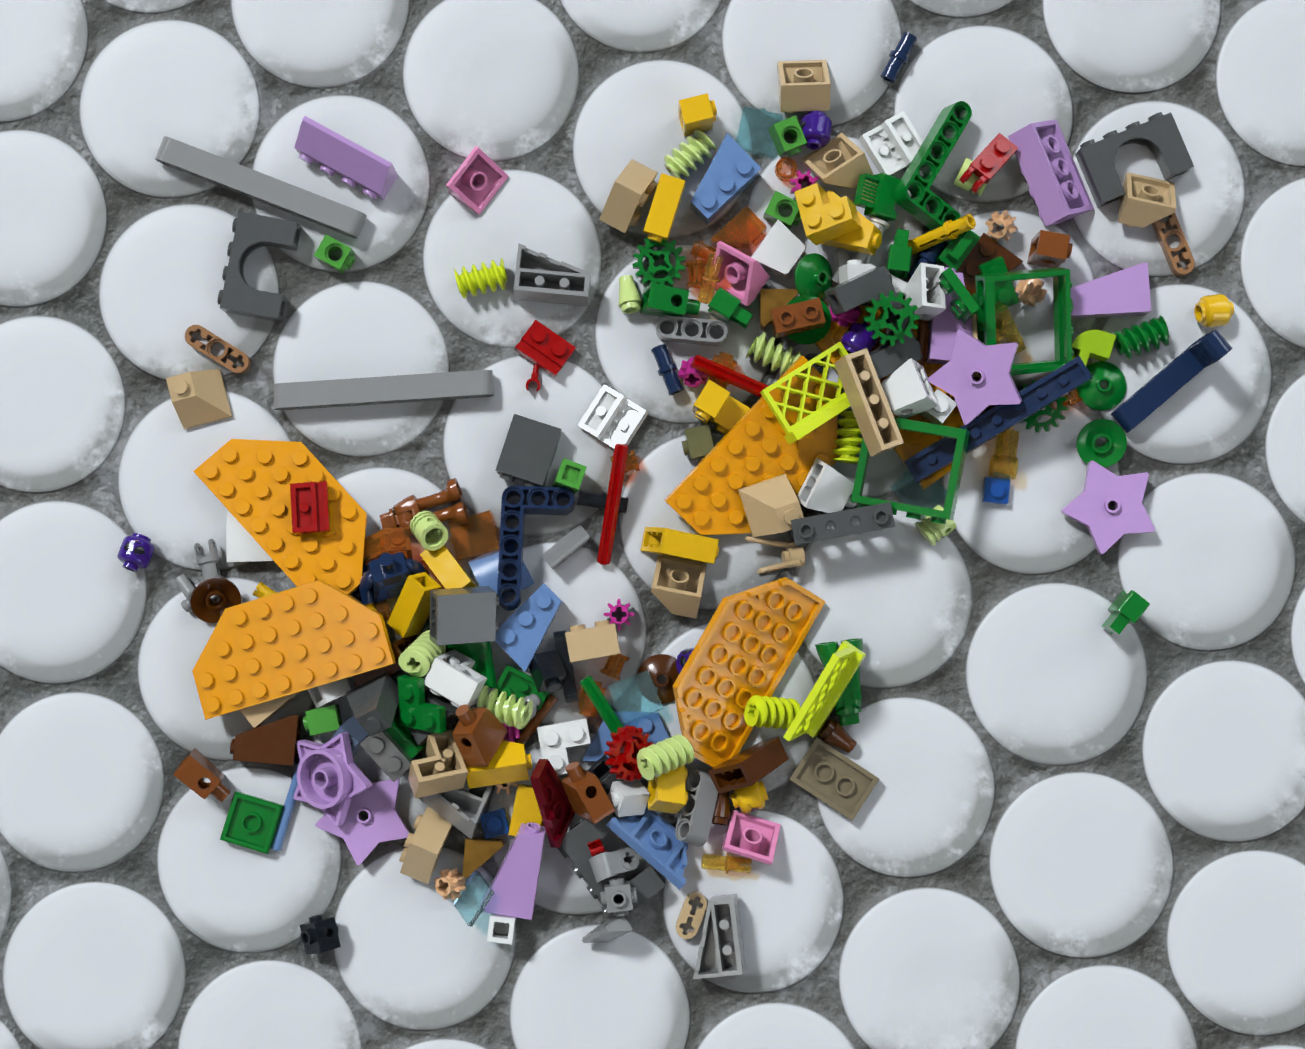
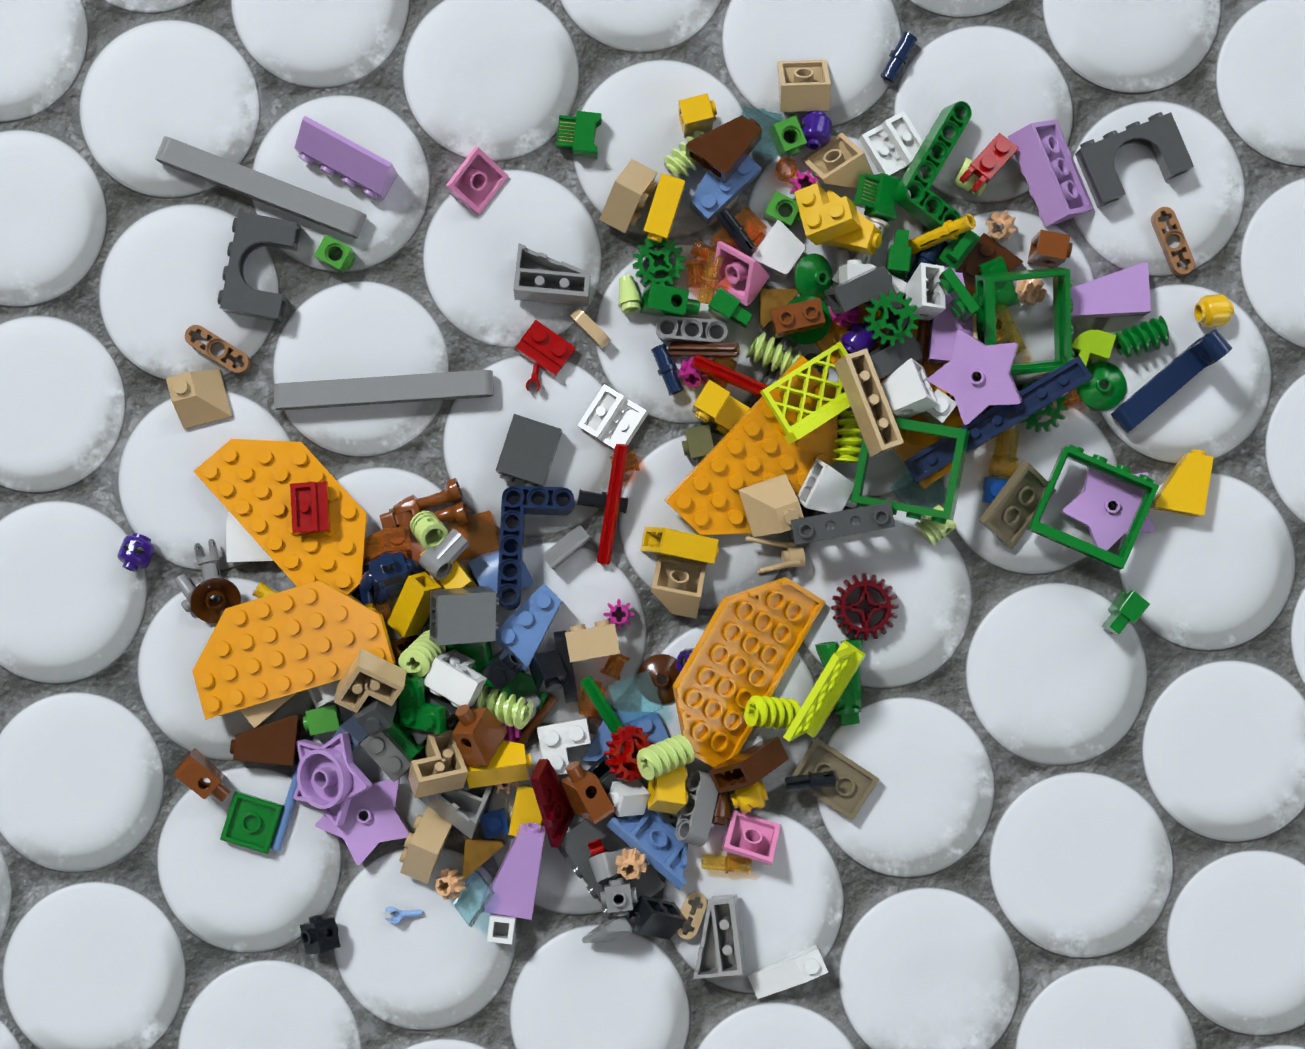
neon yellow piece [454,258,508,299] -> none
bright green brick [552,458,587,494] -> none
reddish brown cone [818,719,857,753] -> none
green dish [1076,419,1127,468] -> none
tan slope [1118,172,1176,228] -> none
none -> tan brick [334,649,407,713]
none -> light blue hand [385,906,422,924]
none -> light grey piece [419,529,470,580]
none -> black brick [481,646,523,691]
none -> green piece [556,111,602,158]
none -> tan beam [570,308,611,349]
none -> light nougat gear [615,848,647,880]
none -> black hinge [629,896,686,940]
none -> reddish brown axle [668,342,740,358]
none -> reddish brown slope [685,115,762,183]
none -> black axle [716,208,756,254]
none -> white slope [747,944,828,999]
none -> black axle [785,770,836,792]
none -> dark red gear [831,573,899,641]
none -> dark tan plate [979,461,1056,549]
none -> green window [1026,444,1159,570]
none -> yellow slope [1150,449,1214,517]

